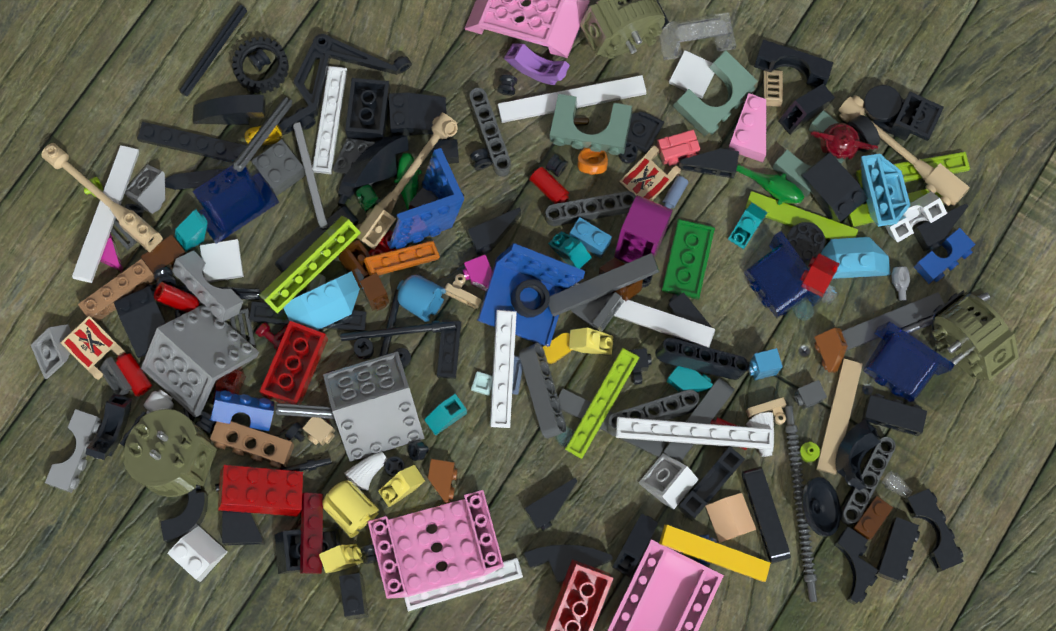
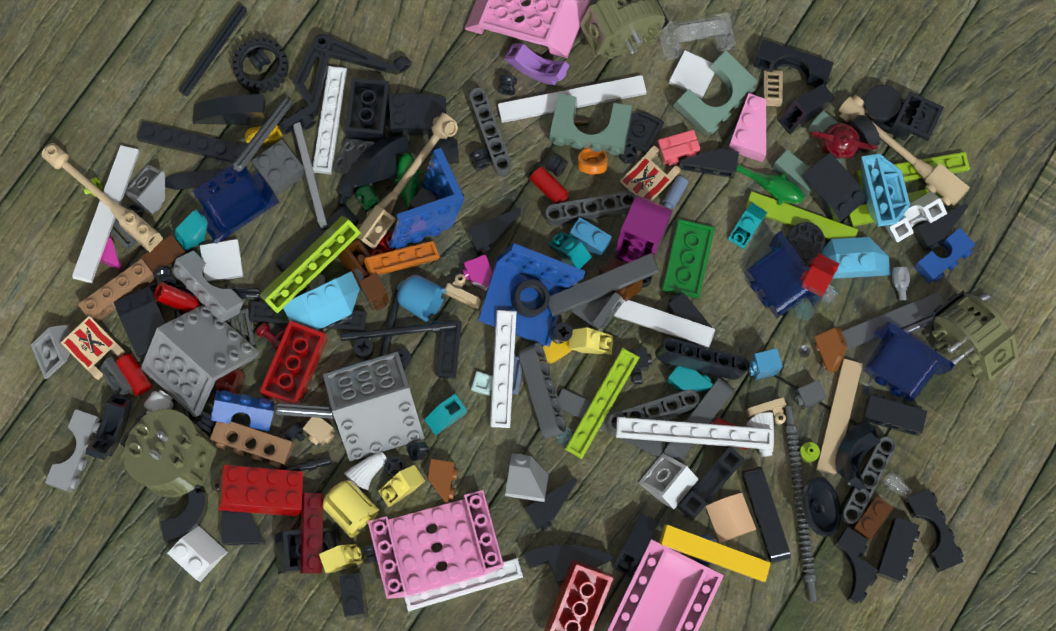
none -> light grey slope [505,453,548,502]
none -> black wheel [549,322,573,344]

